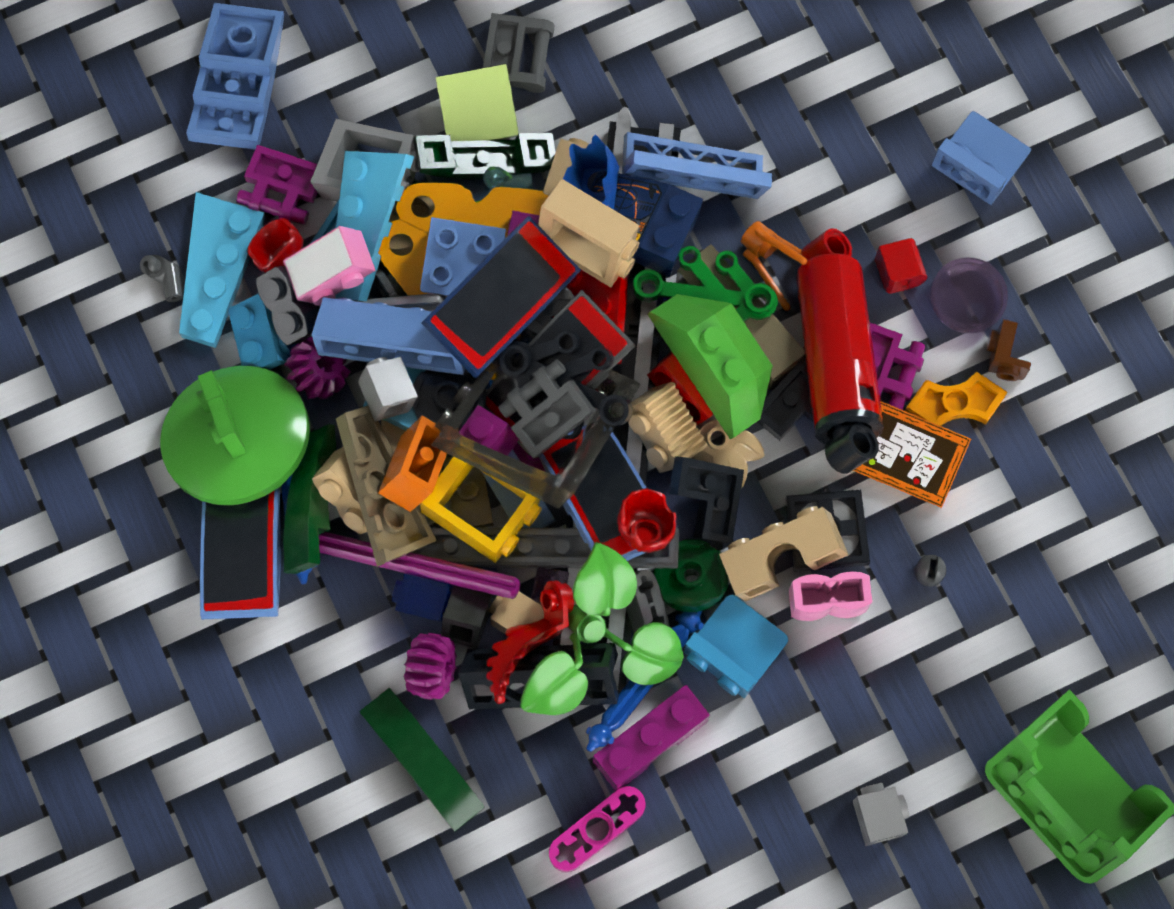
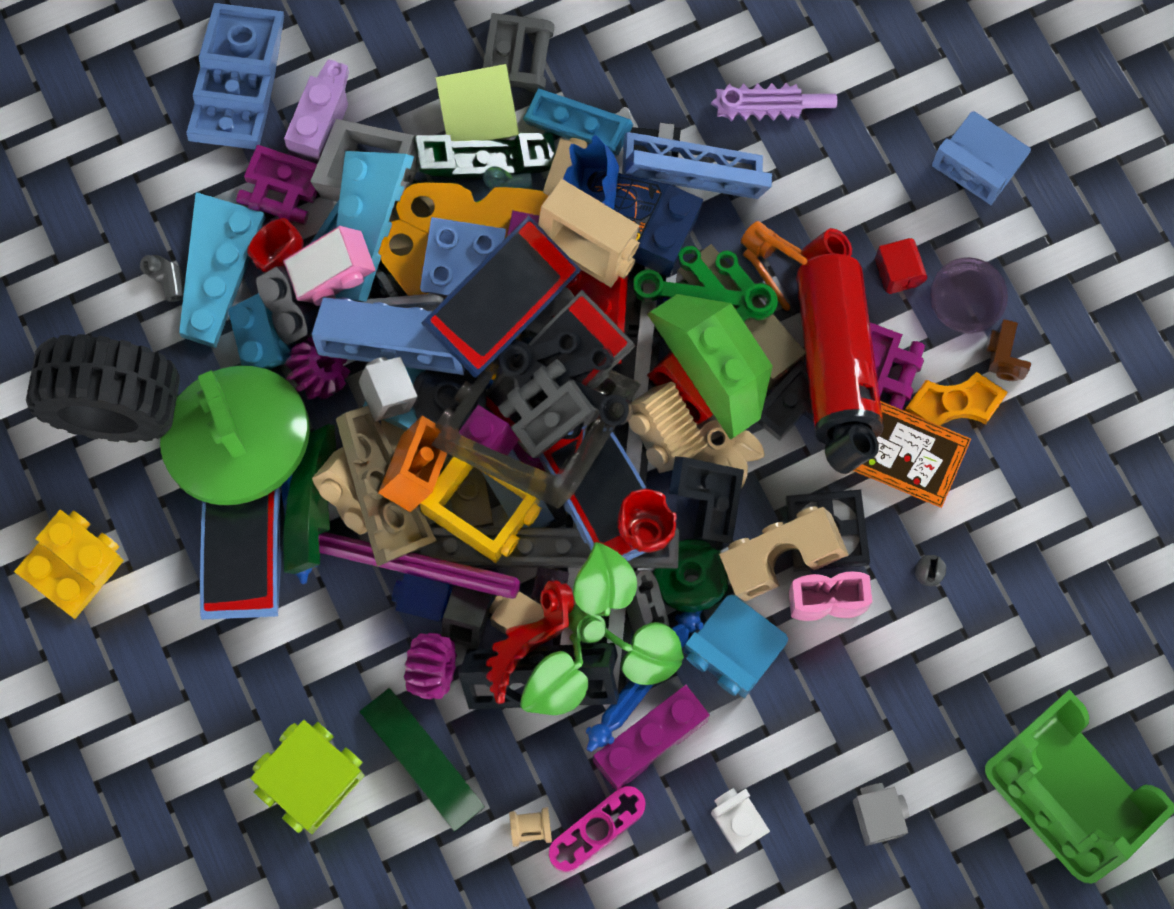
none -> yellow plate [14,510,124,619]
none -> black tyre [26,334,180,443]
none -> lime brick [250,720,365,835]
none -> lavender hinge [284,59,349,164]
none -> tan bush [509,807,552,847]
none -> dark azure tile [523,88,634,156]
none -> lavender piece [711,83,837,122]
none -> white bracket [711,788,770,854]

